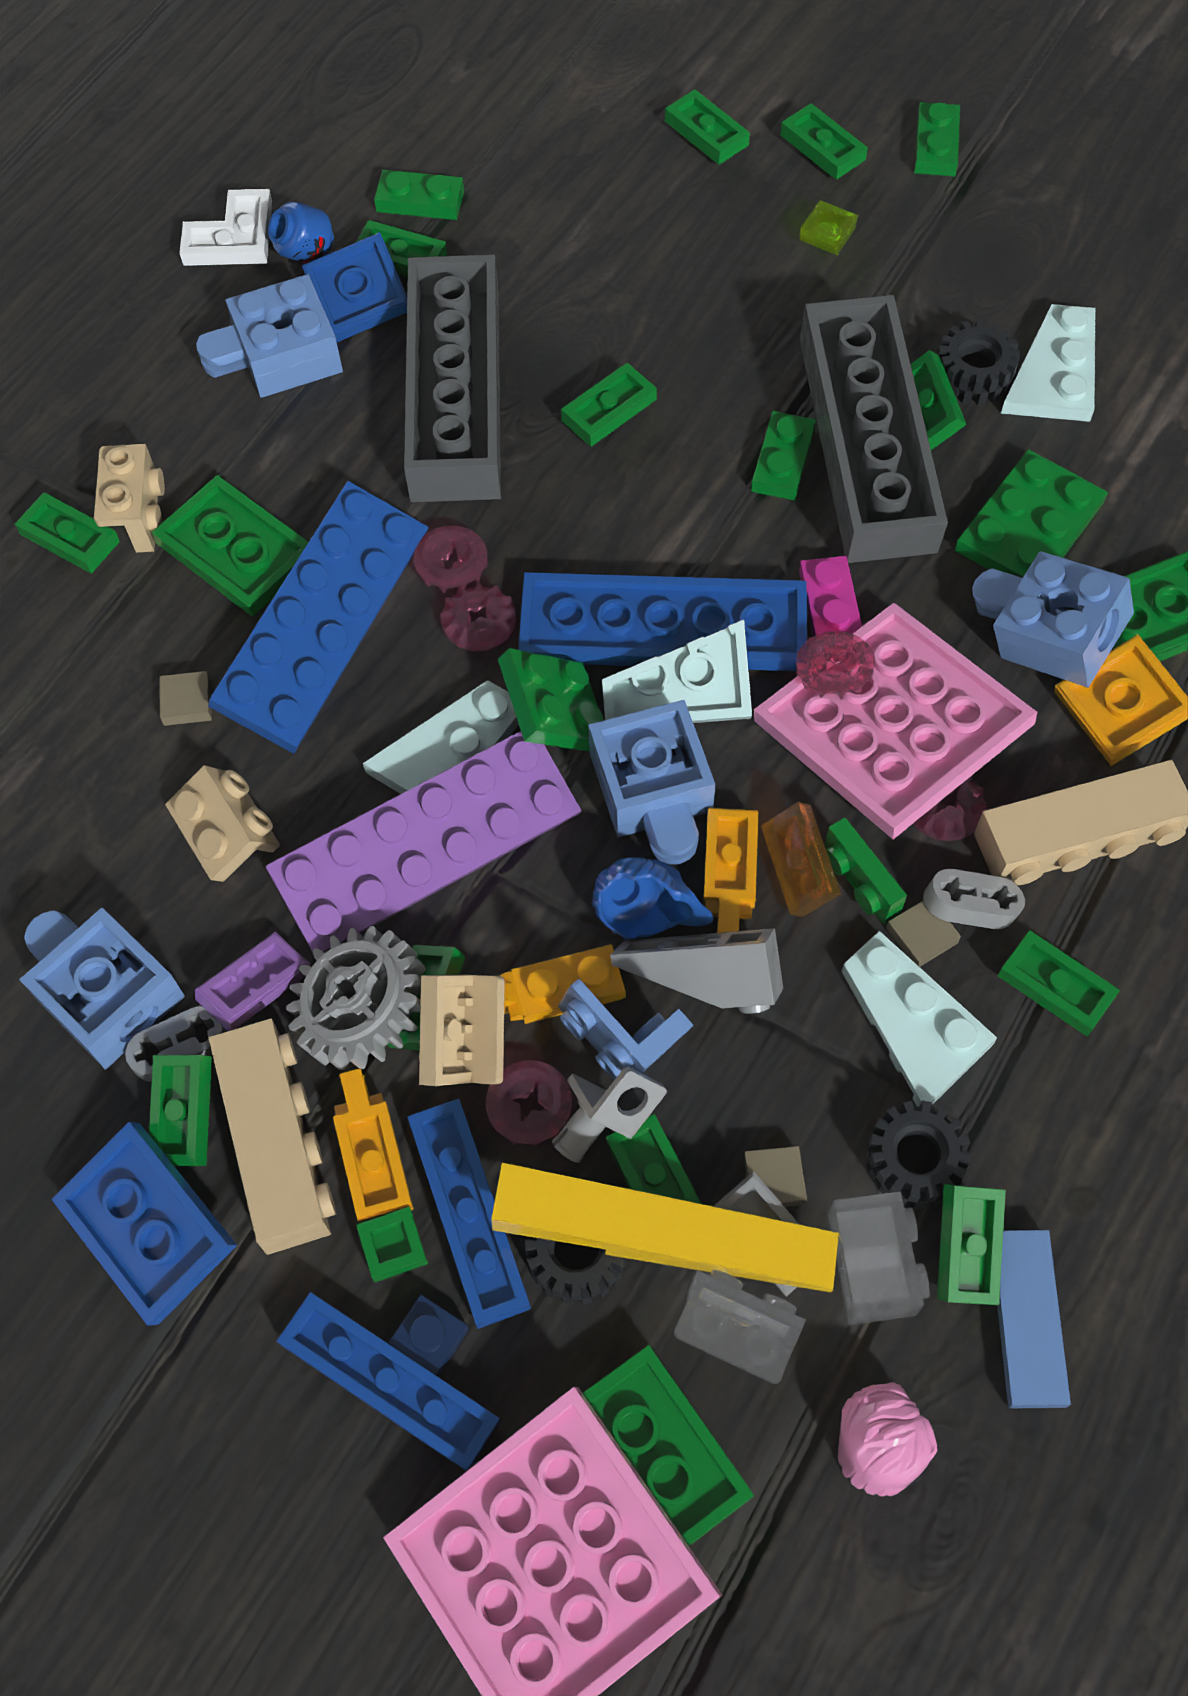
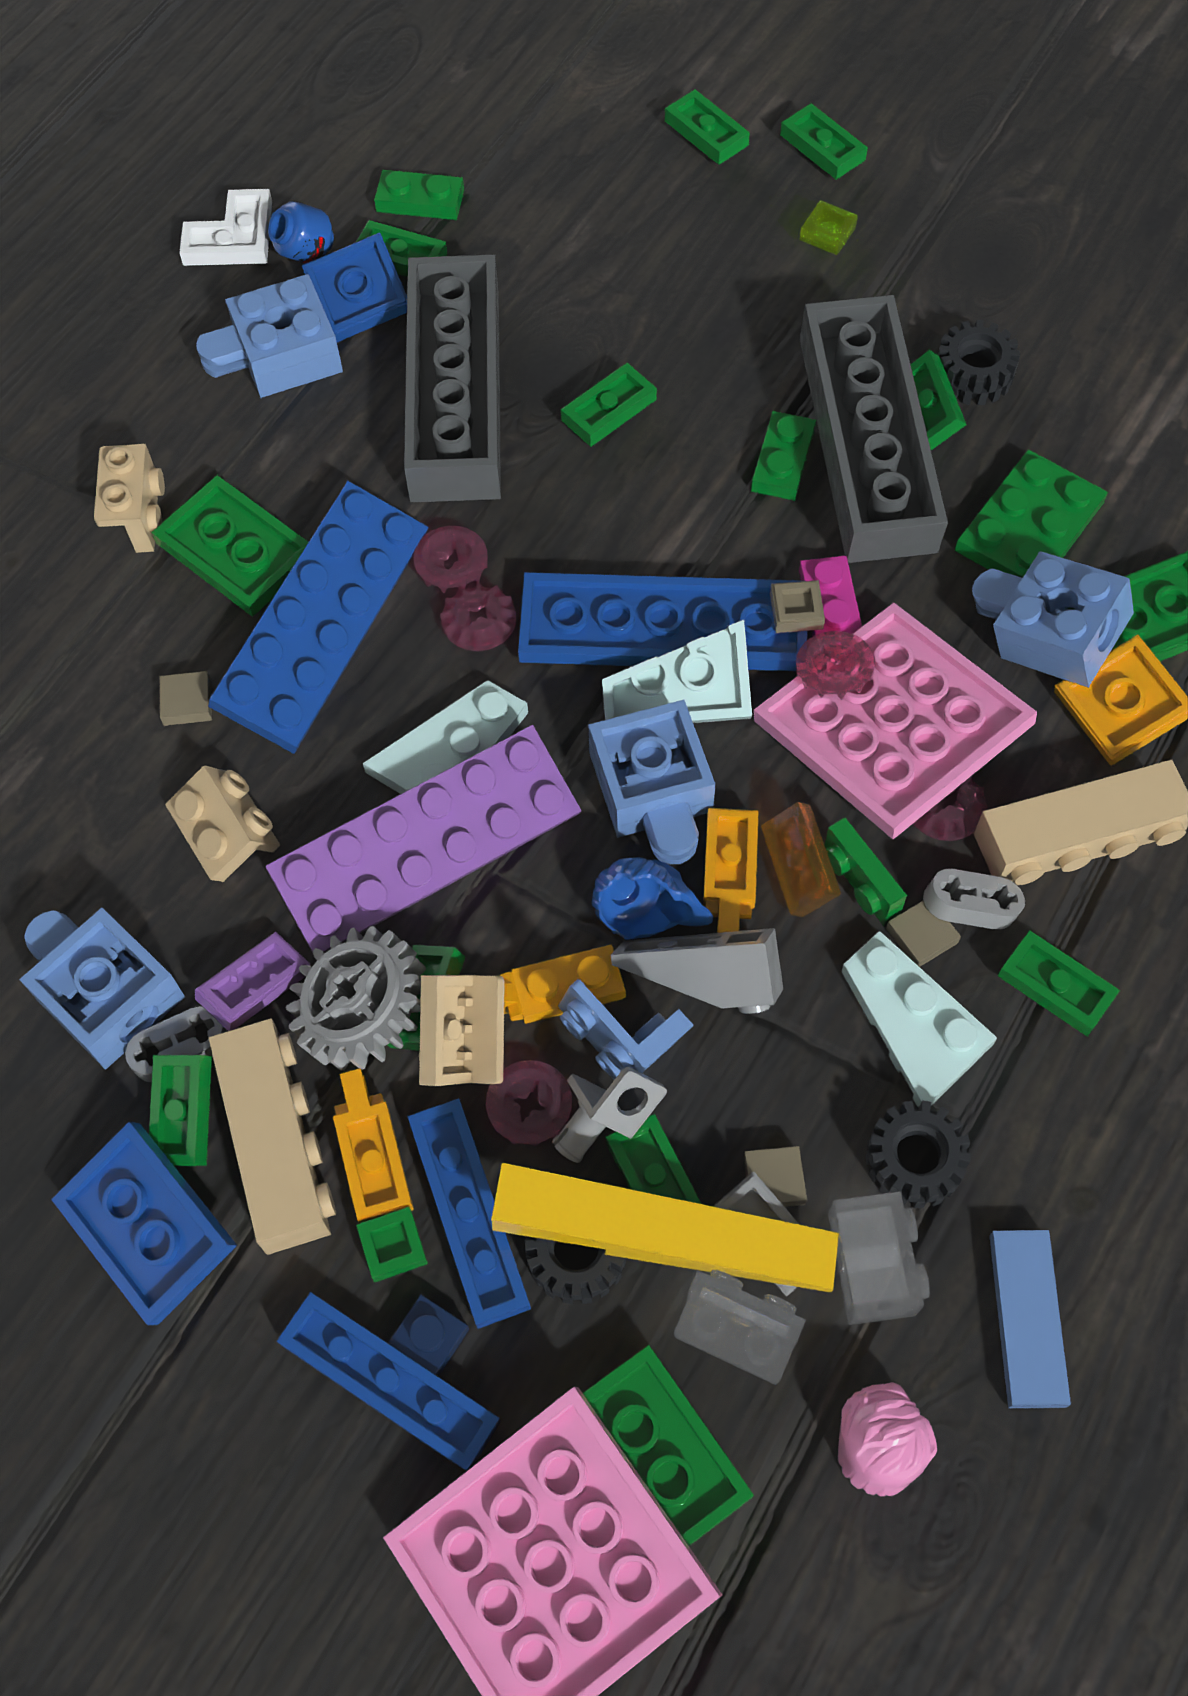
green plate [15,492,120,574] -> none
green plate [498,648,603,751] -> none
green plate [914,102,960,176] -> none
plate [937,1184,1006,1305] -> none
light aqua wing [1001,304,1095,422] -> none
none -> dark tan tile [770,580,825,633]

